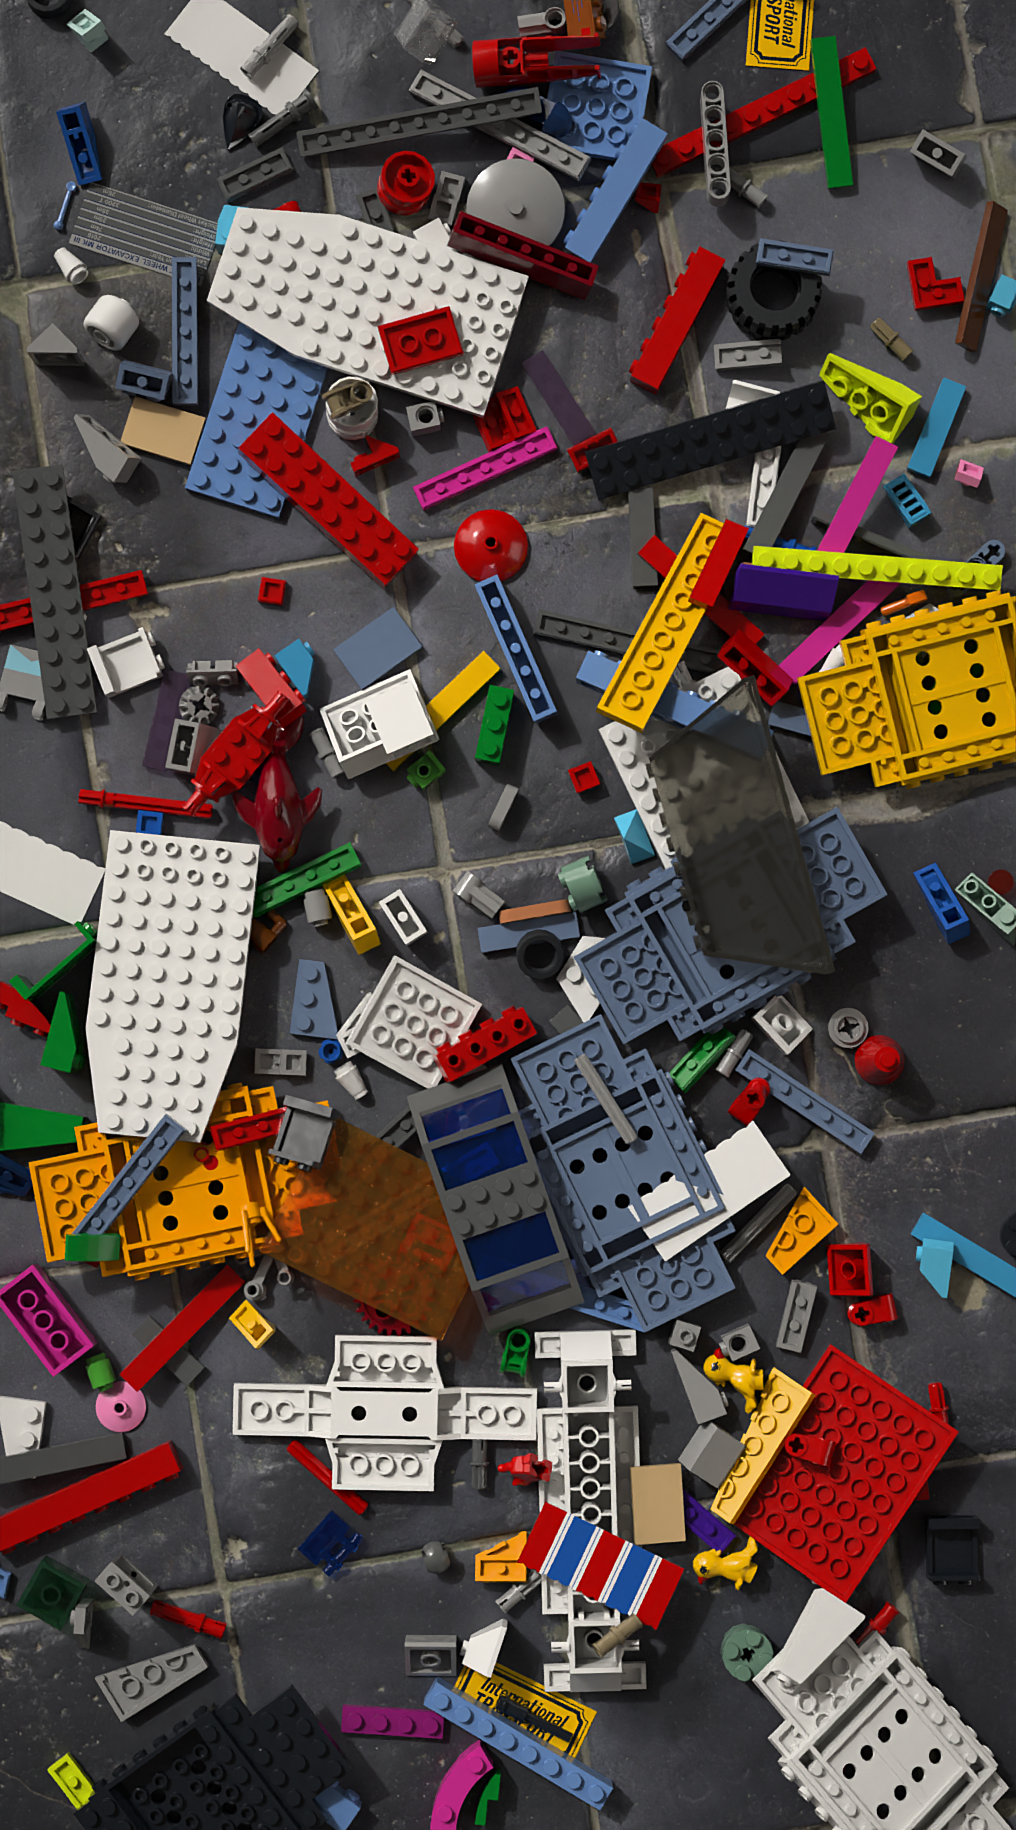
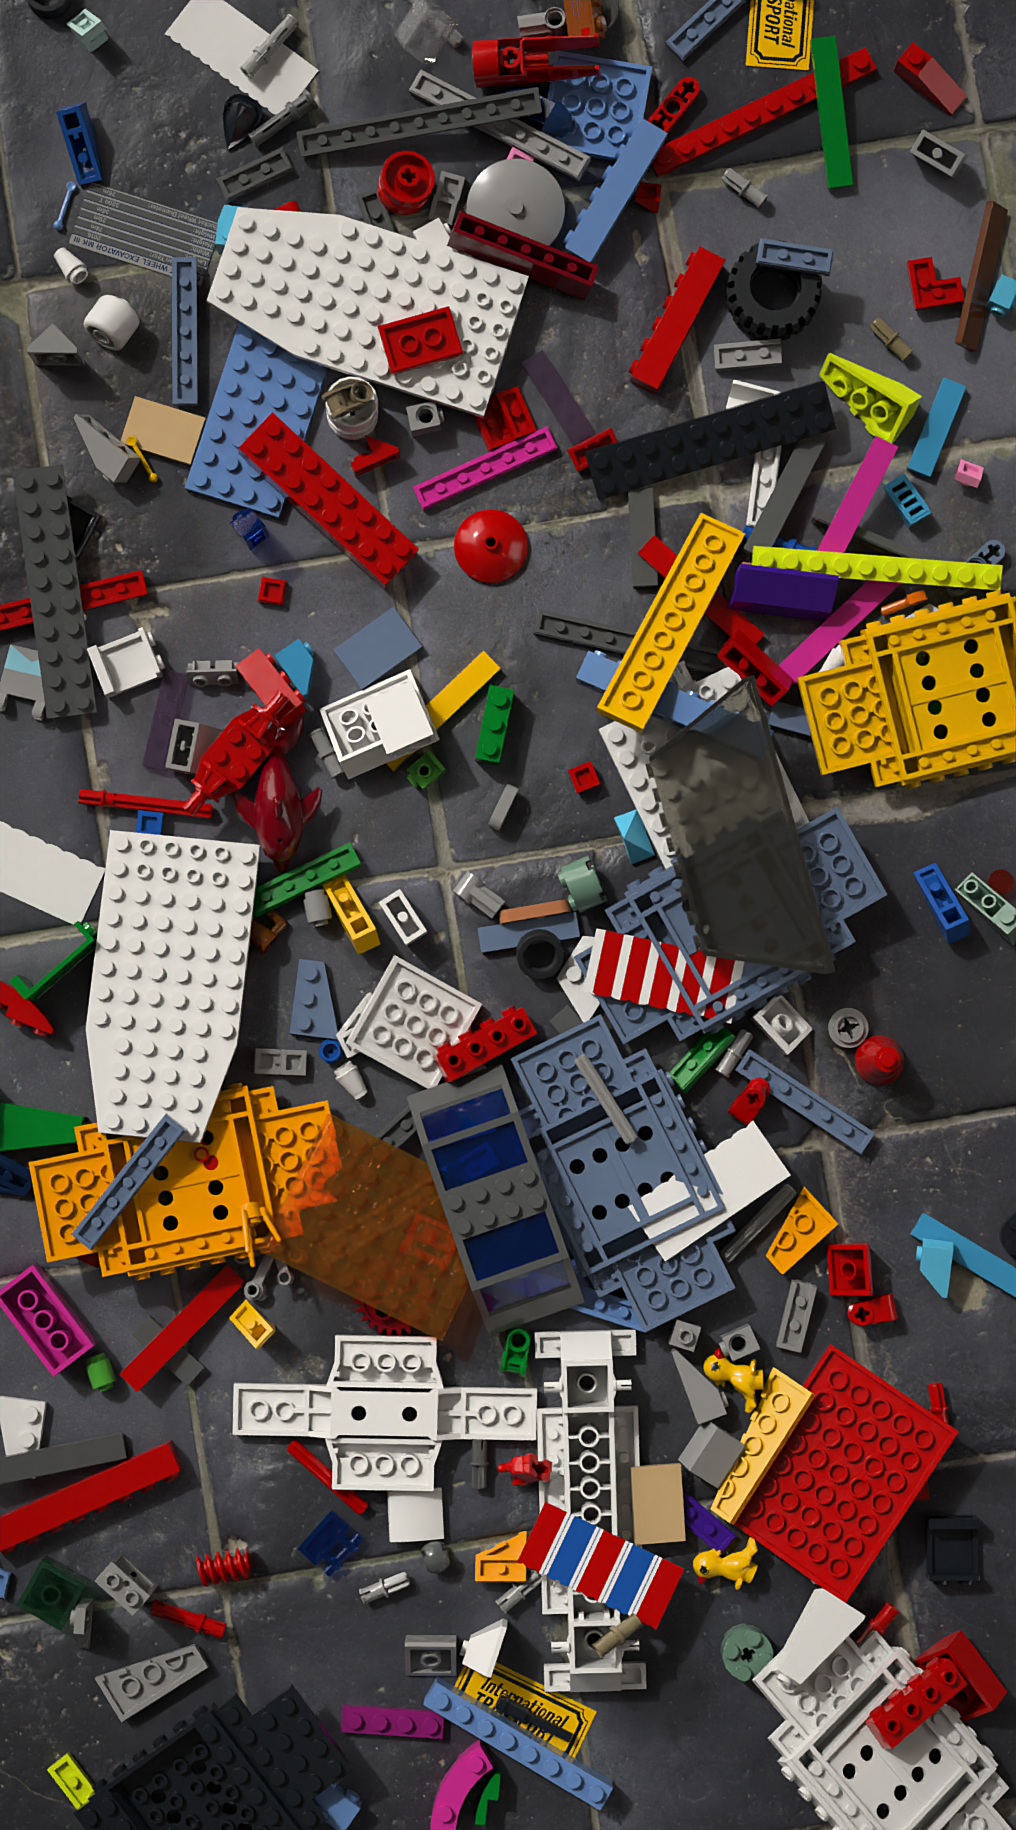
green slope [40,992,86,1073] -> none
green slope [64,1233,120,1261] -> none
bright pink dish [96,1381,146,1432] -> none
sand blue brick [115,360,172,402] -> none
light grey gear [179,686,219,725] -> none
red tile [210,1107,287,1152] -> none
panel [268,1095,339,1173] -> none
medium blue brick [475,575,558,724] -> none
red tile [688,519,749,611] -> none
light grey beam [700,81,731,207] -> none
red piece [785,1433,836,1467] -> none
none -> yellow hinge [126,436,158,483]
none -> red piece [196,1547,251,1587]
none -> clear blue slope [230,508,270,551]
none -> light grey axle [359,1572,410,1605]
none -> white slope [387,1486,444,1542]
none -> red sticker [583,928,745,1024]
none -> red beam [648,77,700,133]
none -> red brick [865,1657,967,1749]
none -> red slope [894,42,967,116]
none -> red slope [913,1630,1007,1722]

